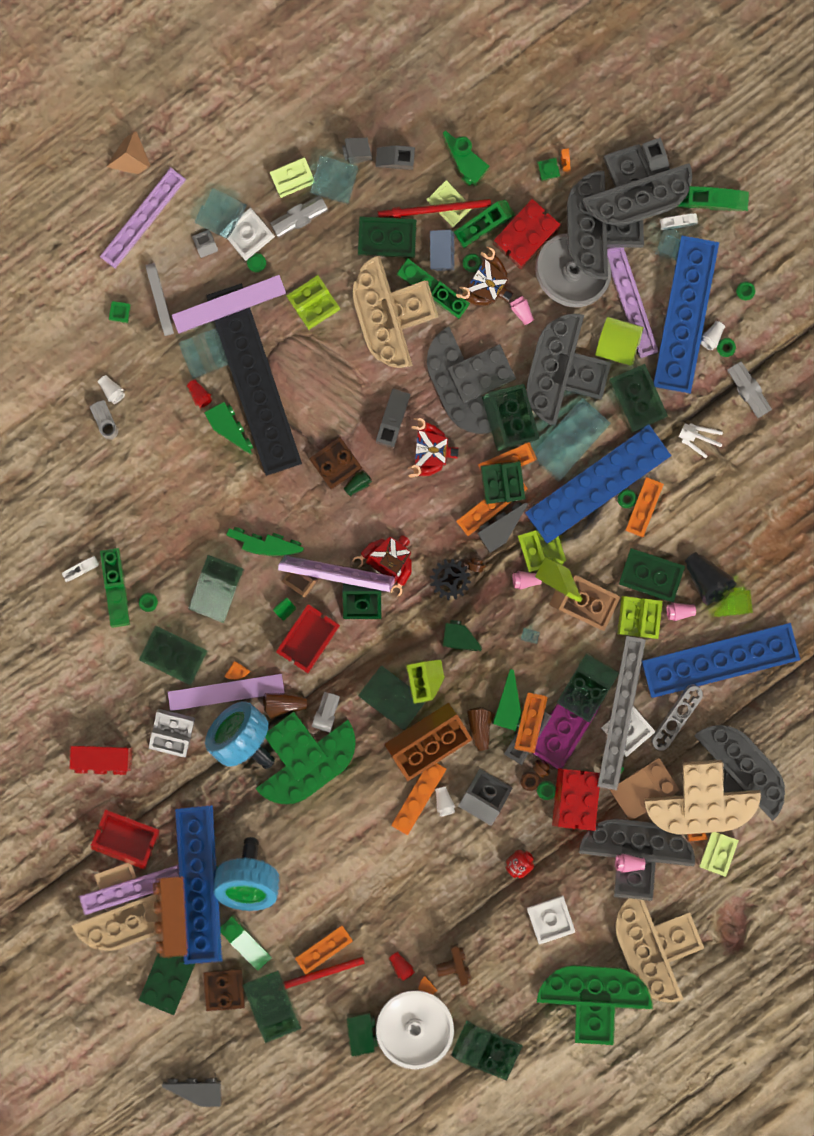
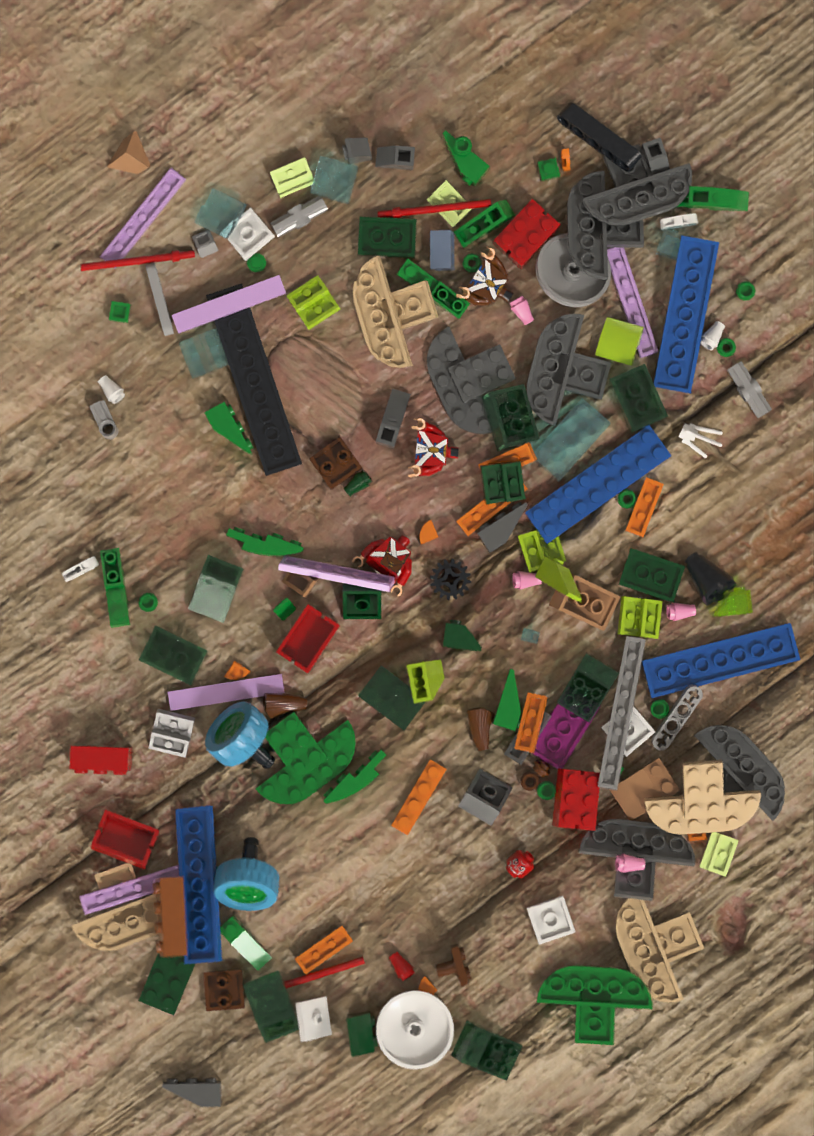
red cone [187,379,212,408] -> none
light grey piece [312,692,340,733] -> none
dark orange brick [384,702,473,781] -> none
white cone [435,787,455,816] -> none
reddish brown plate [467,558,486,572] -> none
none -> red bar [80,250,195,271]
none -> white plate [296,996,332,1042]
none -> green slope [323,750,387,804]
none -> orange tile [419,520,439,545]
none -> black beam [557,102,642,172]
none -> green plate [650,699,670,719]

